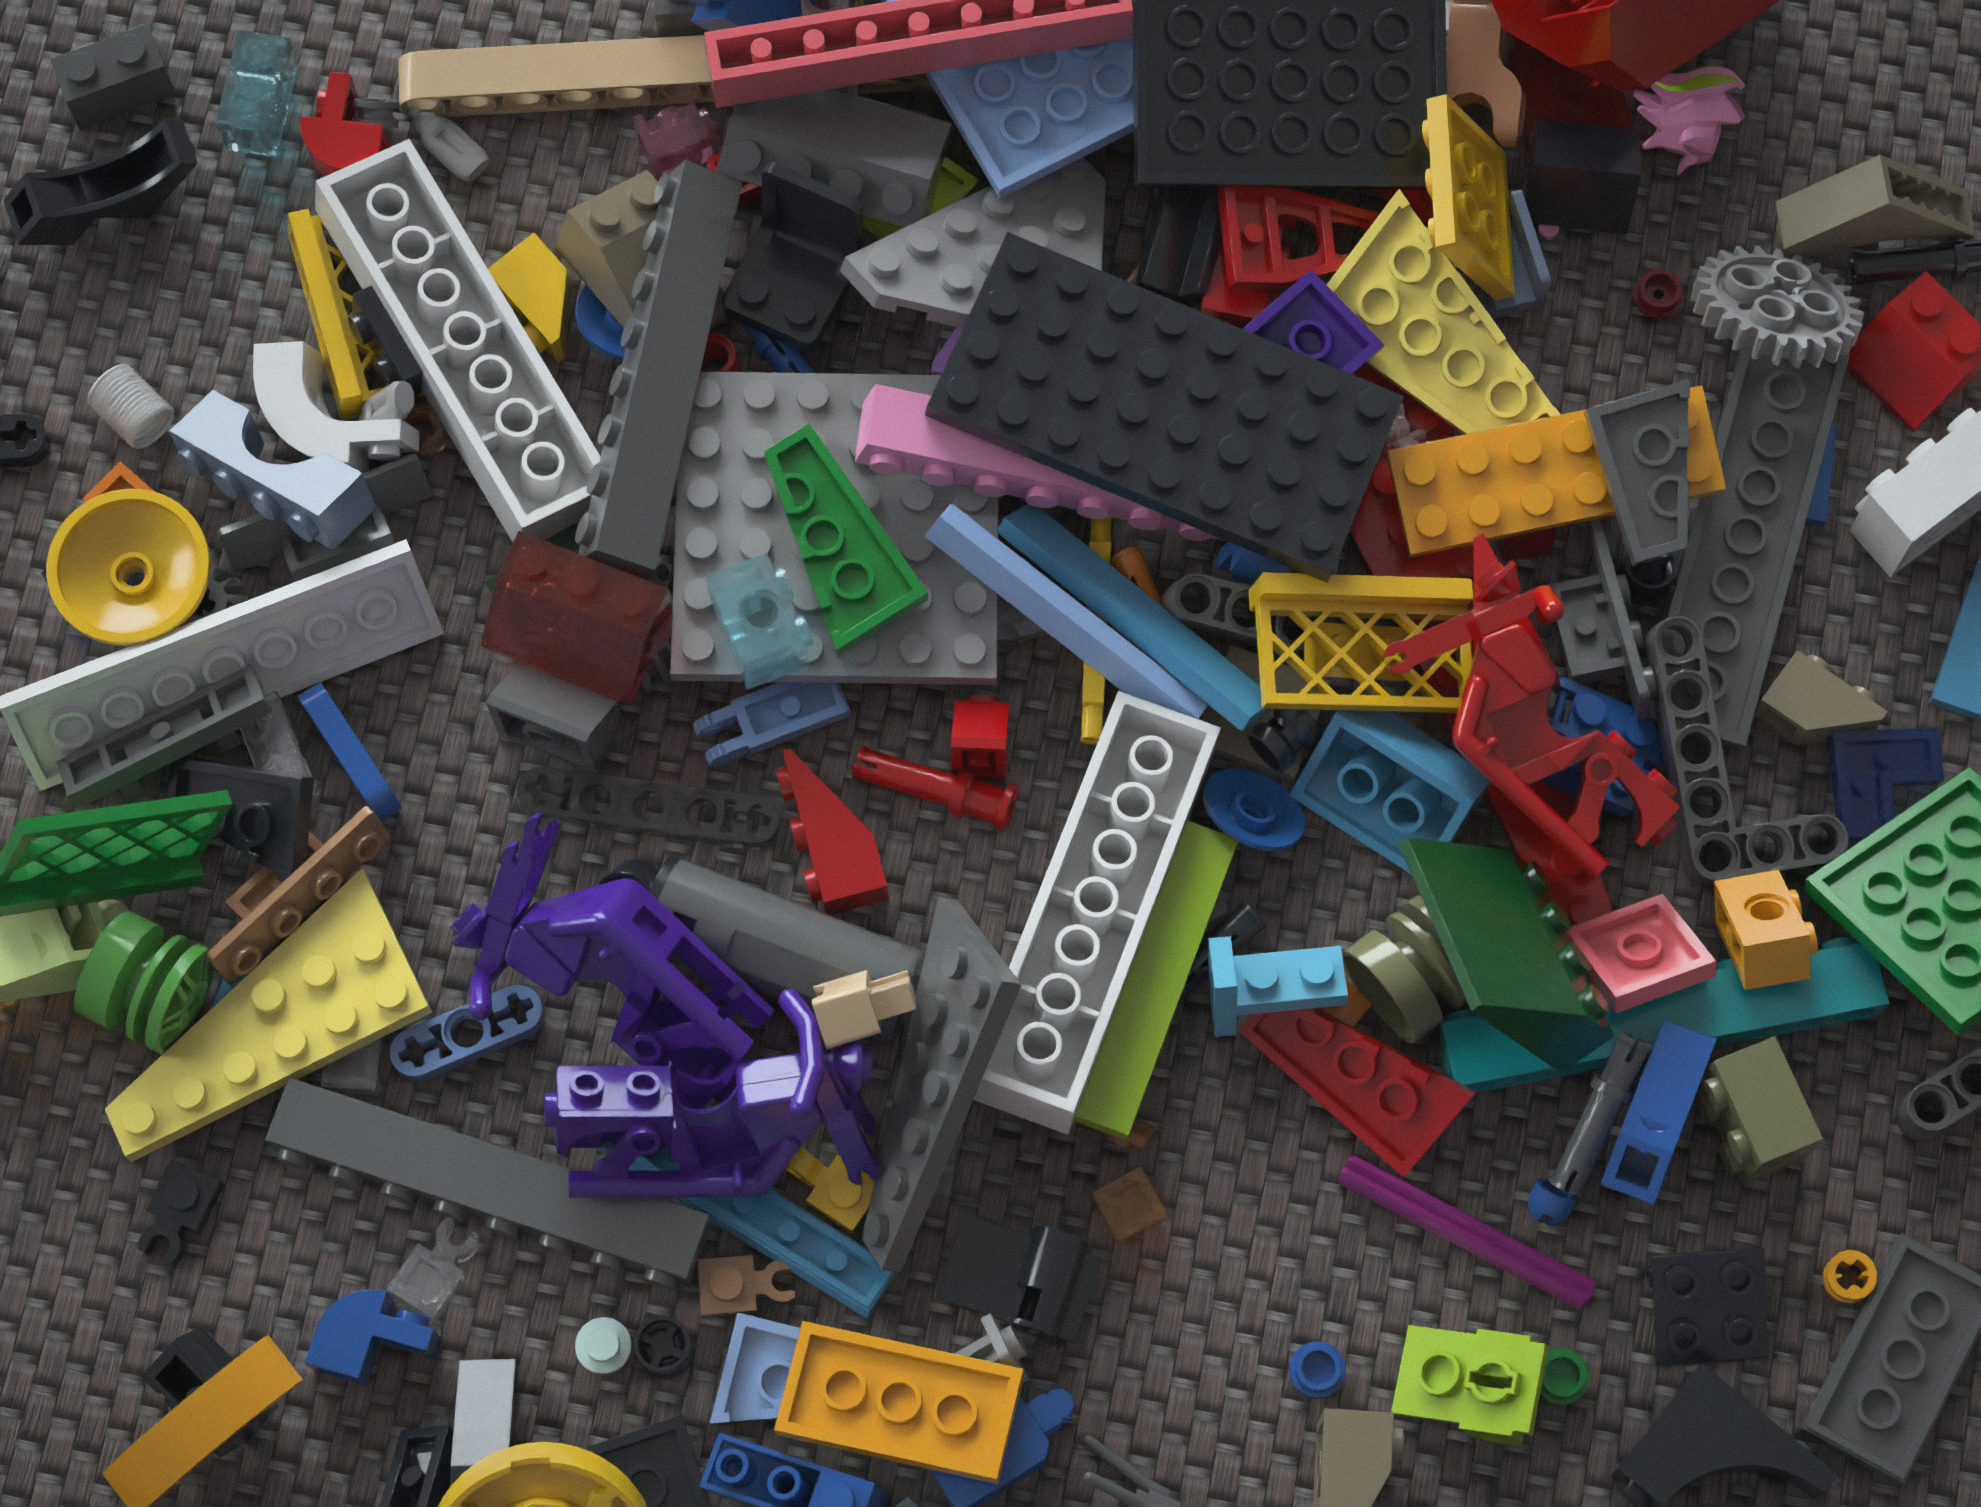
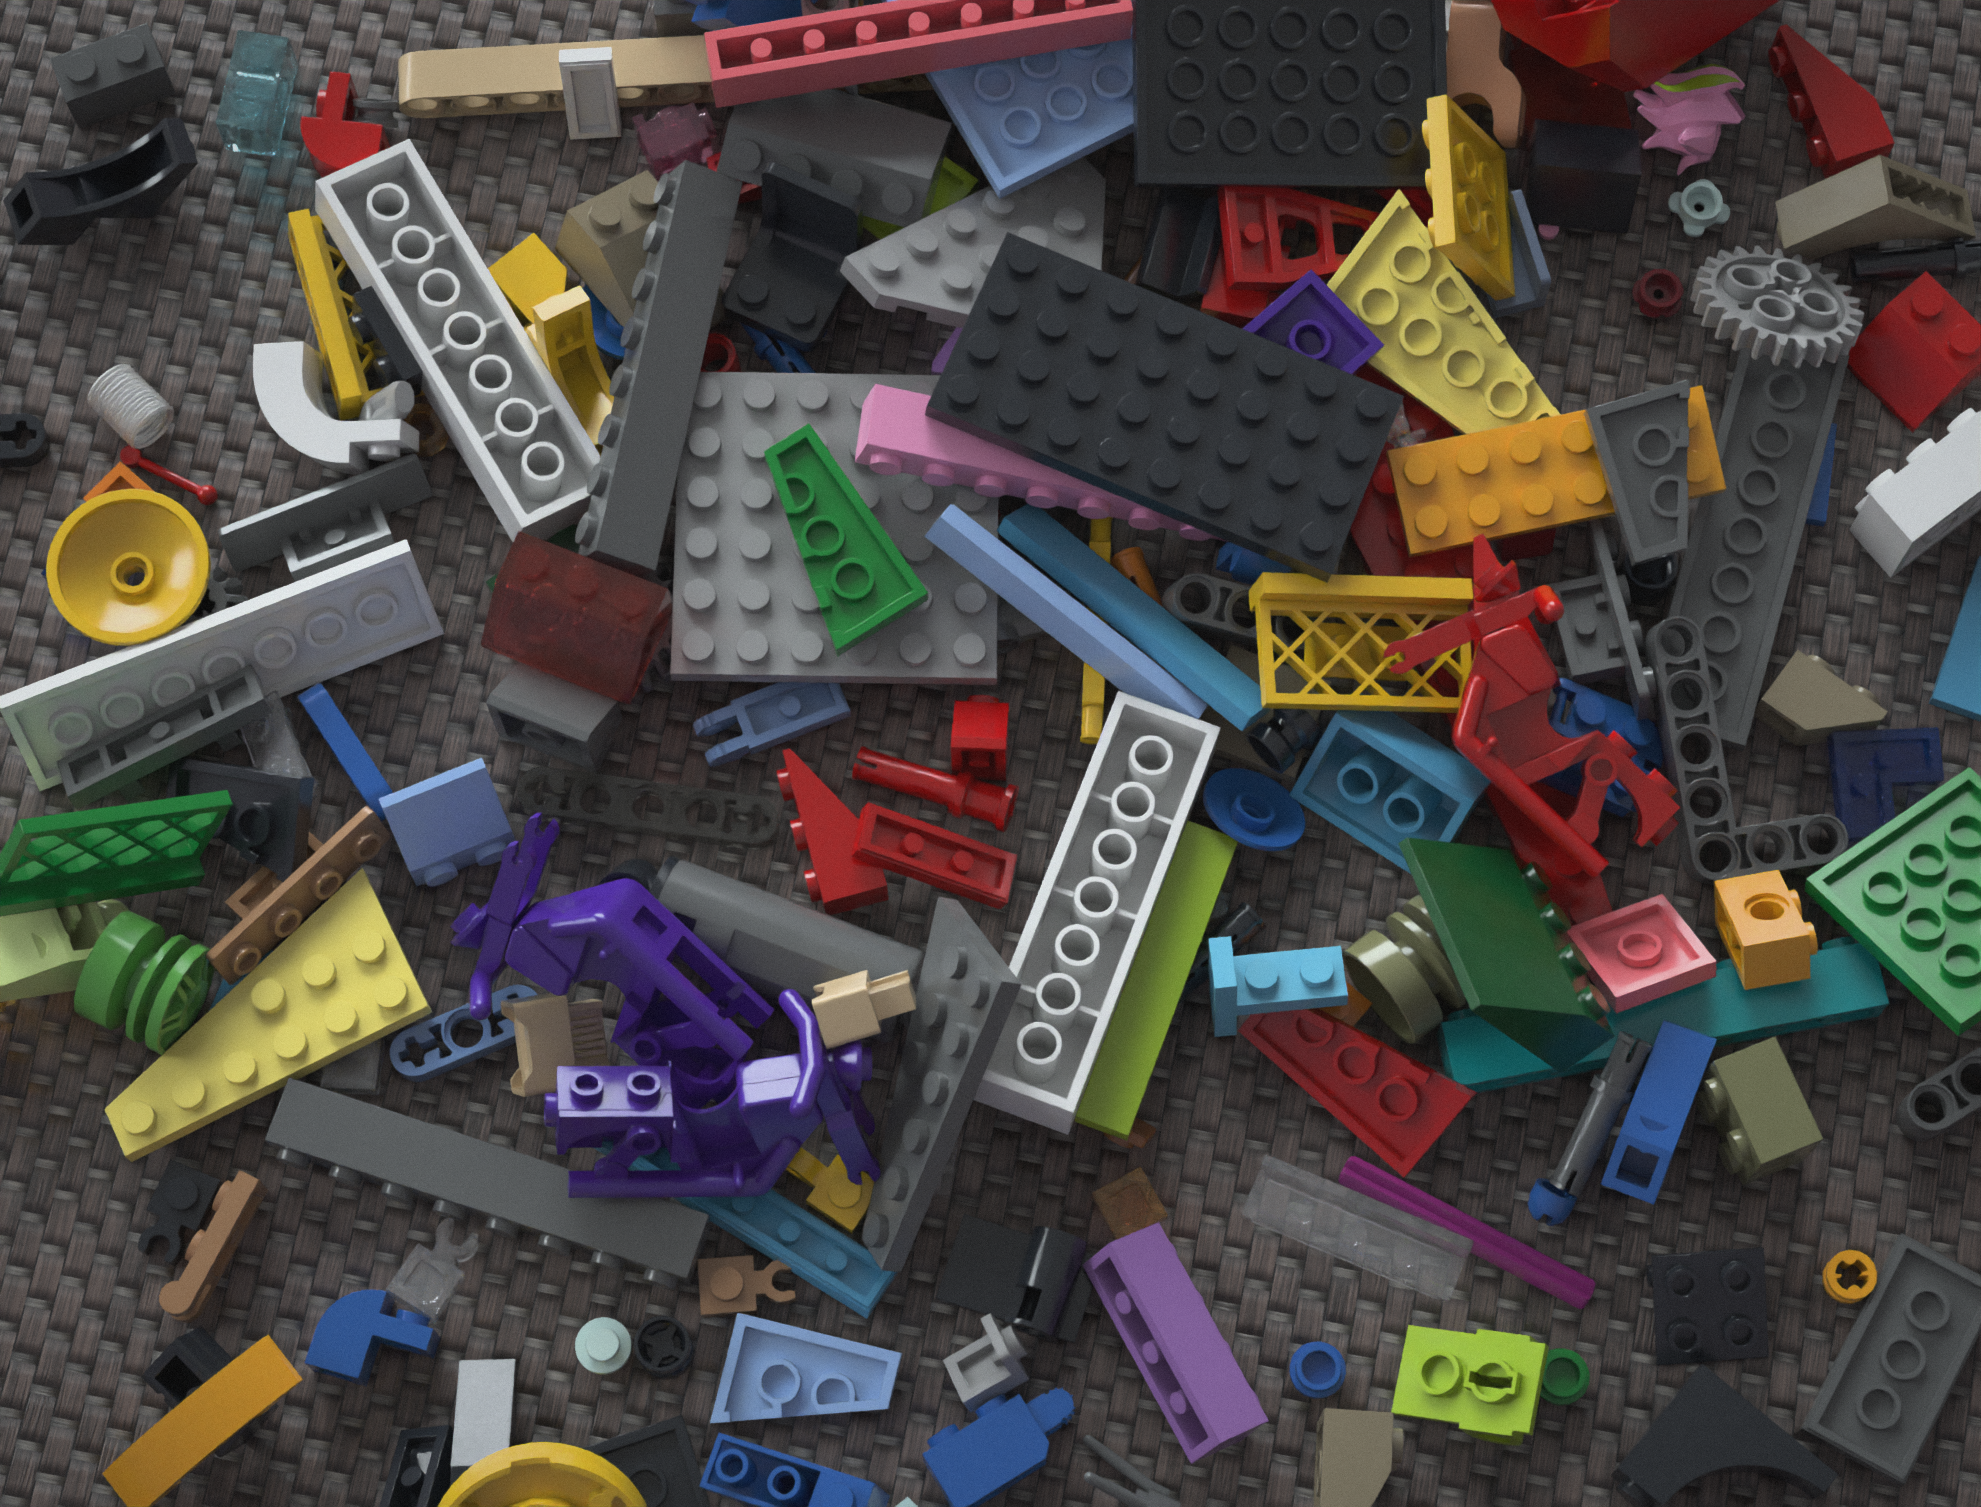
arch [169,390,377,550] -> none
light grey piece [408,105,490,182] -> none
clear light blue brick [706,553,814,690] -> none
light orange plate [774,1321,1025,1484] -> none
none -> red hinge [120,445,218,506]
none -> medium nougat plate [159,1170,268,1323]
none -> light blue slope [379,758,516,886]
none -> tan piece [500,993,610,1097]
none -> yellow arch [527,285,614,456]
none -> white tile [559,47,621,140]
none -> red tile [851,802,1017,909]
none -> medium lavender brick [1082,1222,1269,1464]
none -> clear panel [1241,1155,1474,1304]
none -> light aqua plate [1668,179,1730,237]
none -> red slope [1768,24,1895,179]

